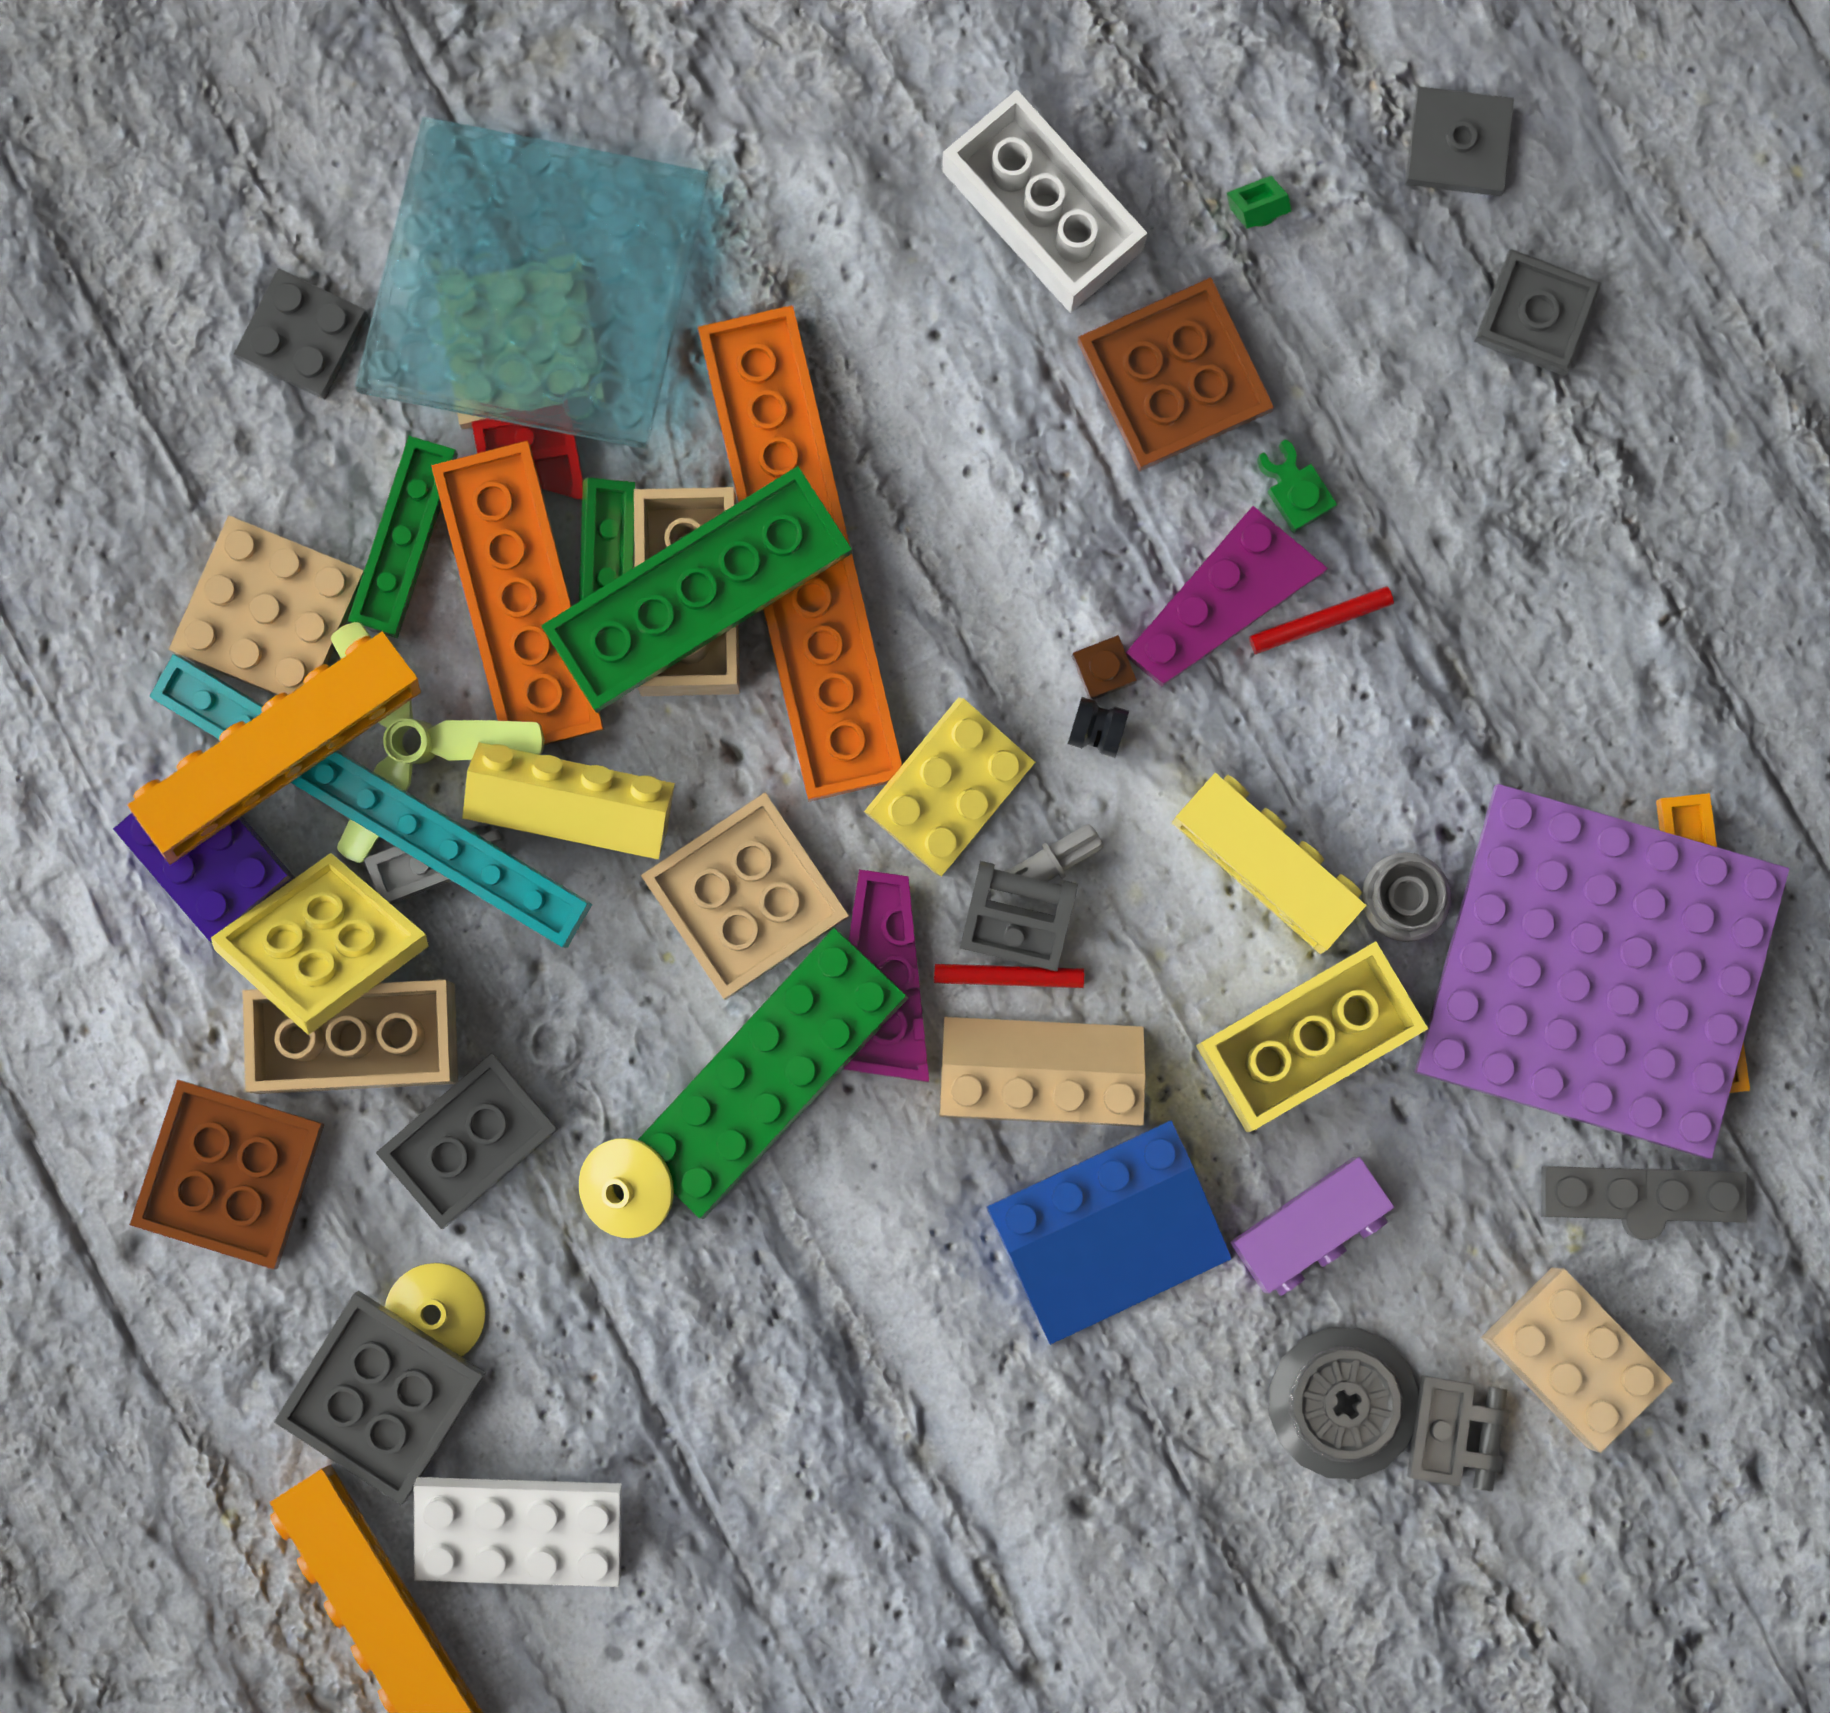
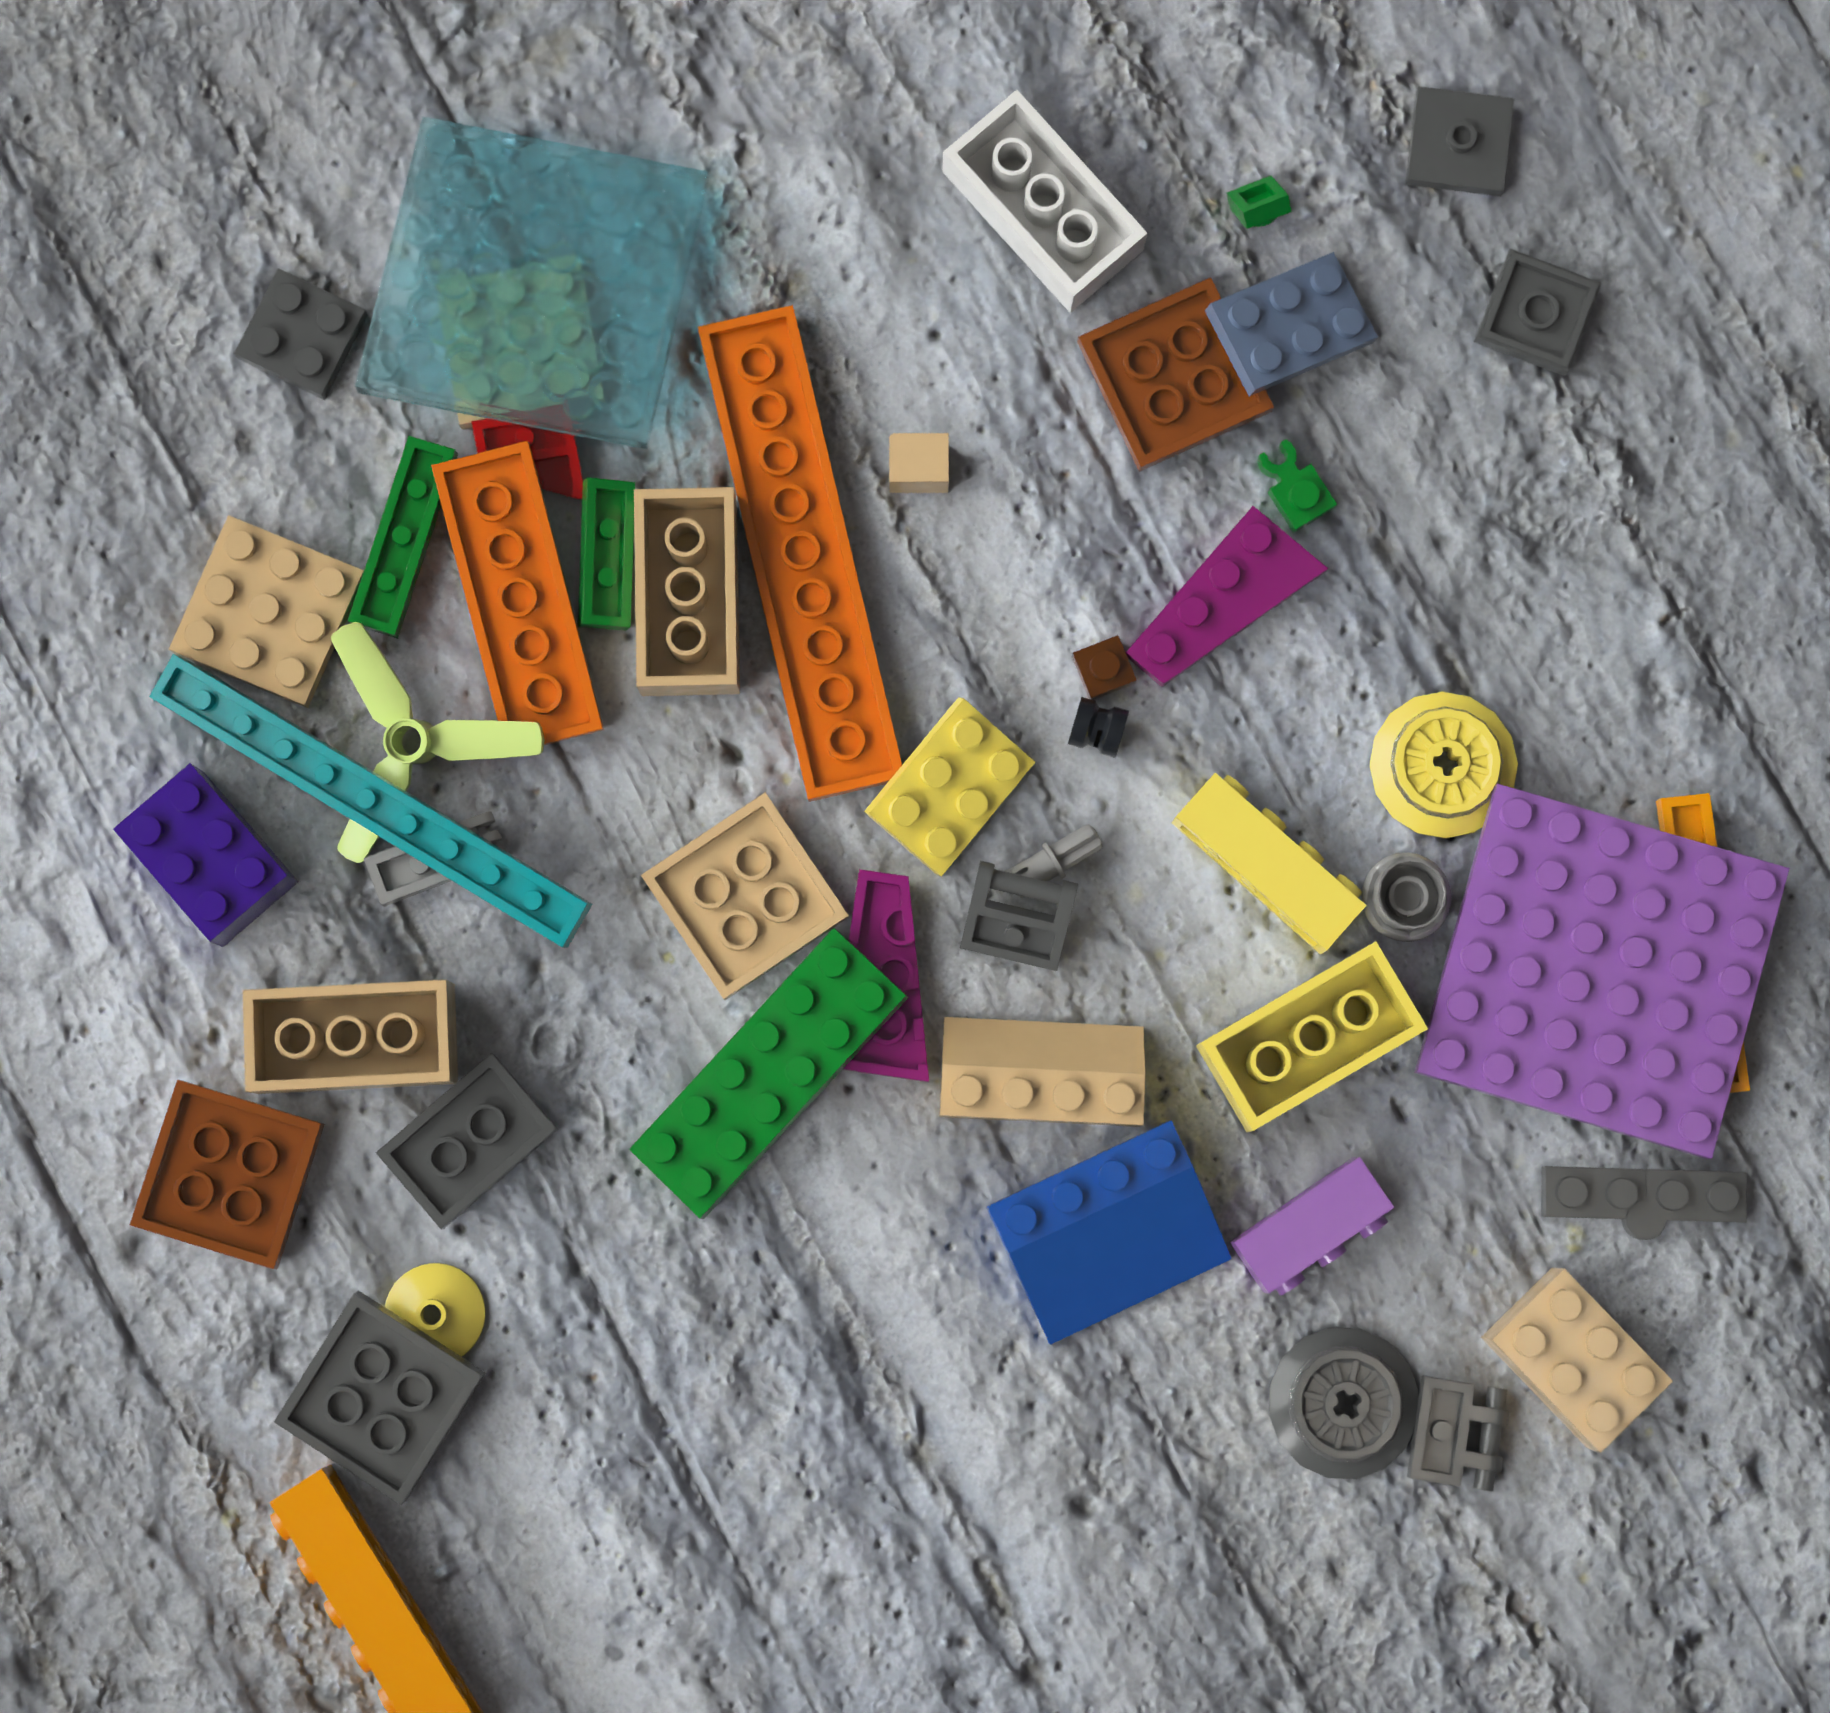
light orange brick [127,632,421,865] -> none
light yellow plate [211,853,429,1035] -> none
white plate [414,1477,622,1587] -> none
light yellow brick [462,742,675,860] -> none
green plate [541,466,852,713] -> none
light yellow dish [579,1138,674,1238] -> none
red bar [934,963,1084,988] -> none
red bar [1249,586,1394,654] -> none
none -> tan panel [889,433,949,493]
none -> sand blue plate [1205,252,1378,396]
none -> light yellow piece [1369,692,1518,839]

